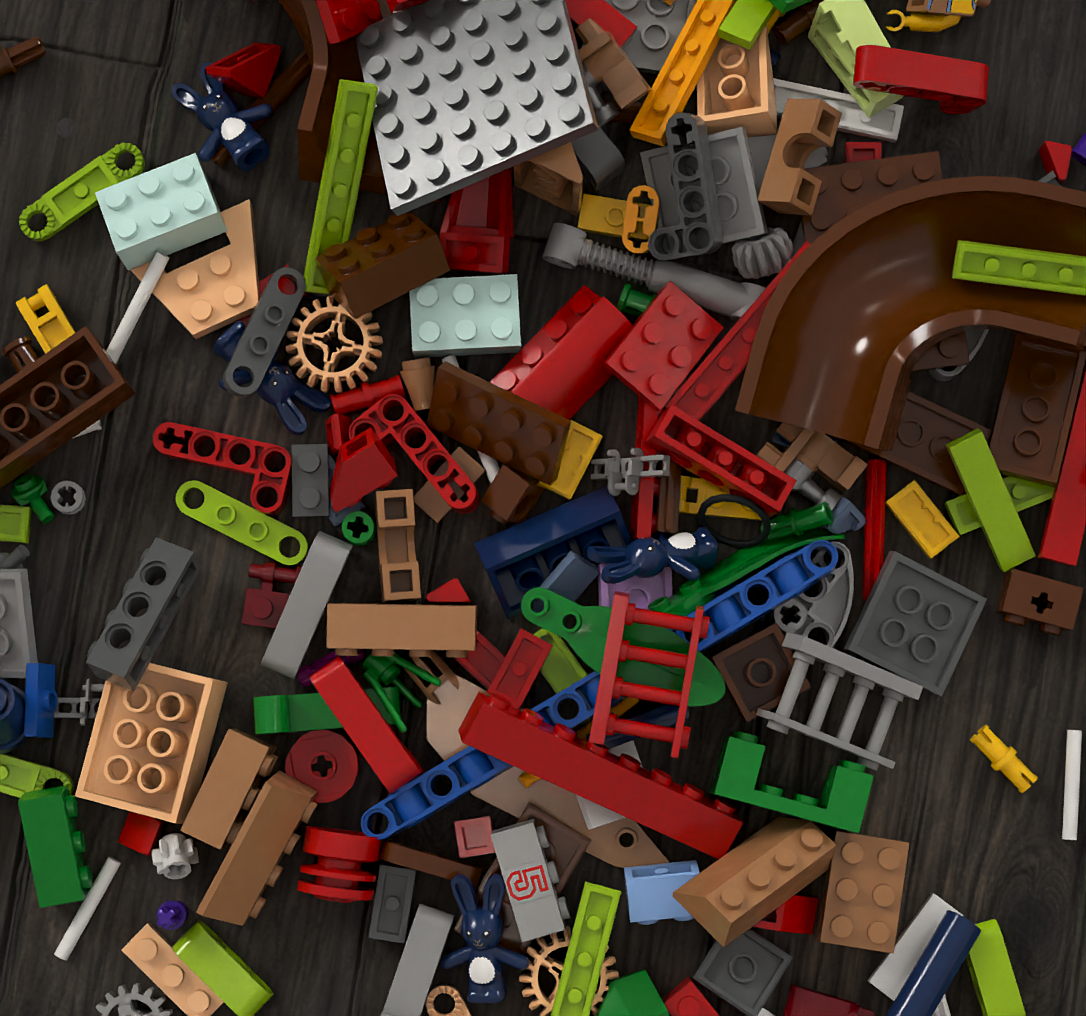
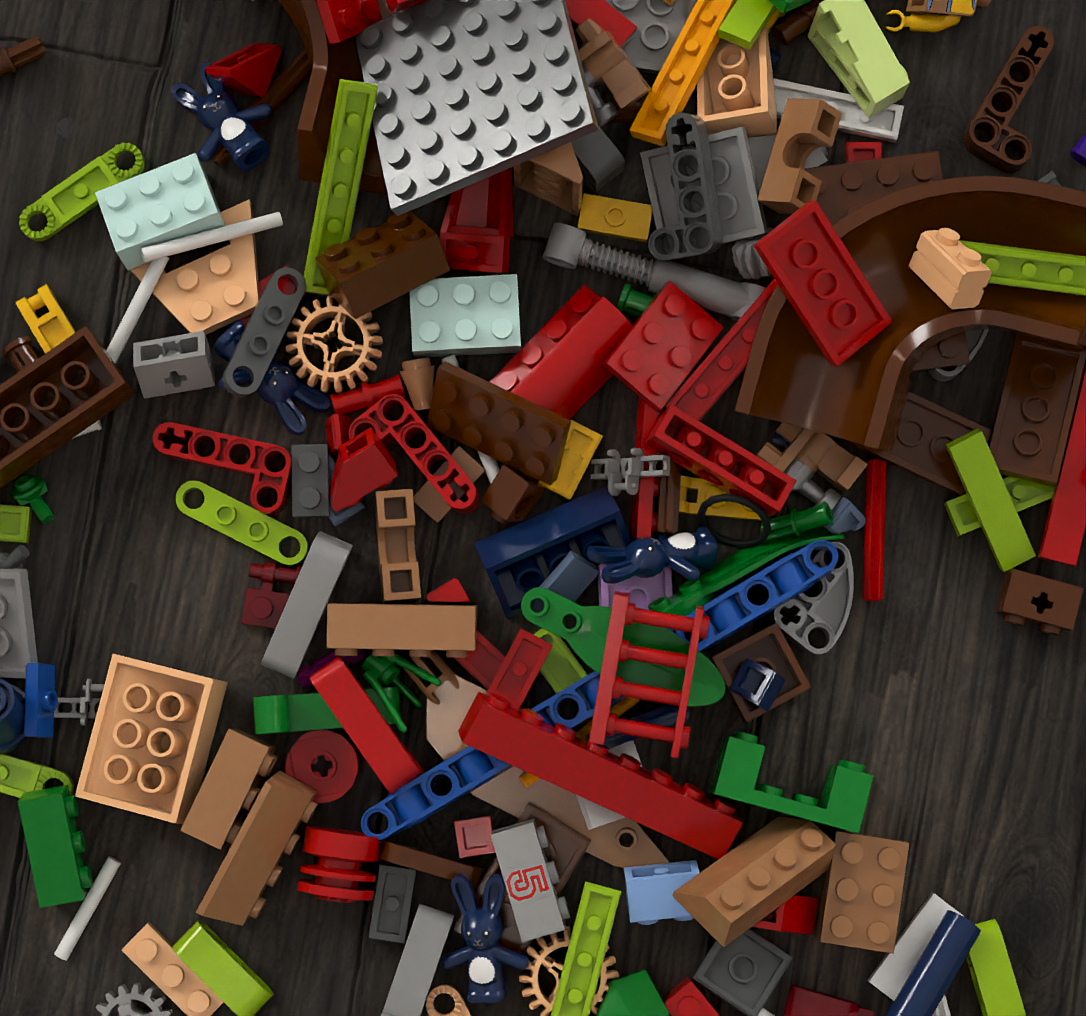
light grey bush [51,481,86,515] -> none
dark grey brick [86,538,202,692] -> none
red slope [118,811,165,856] -> none
white gear [151,833,199,879] -> none
dark purple axle [156,900,189,930] -> none
green bush [342,511,376,546] -> none
light orange beam [622,185,661,254] -> none
light grey fence [756,632,923,771] -> none
dark grey plate [844,551,987,697] -> none
red beam [853,45,989,114] -> none
yellow plate [885,480,960,559] -> none
yellow pin [970,724,1038,793] -> none
red slope [1039,141,1072,185] -> none
white bar [1062,730,1082,840] -> none
none -> light grey brick [133,331,215,399]
none -> white bar [141,212,283,262]
none -> dark blue slope [729,658,785,711]
none -> red plate [753,200,893,367]
none -> light nougat brick [909,228,992,309]
none -> reddish brown beam [963,26,1054,173]

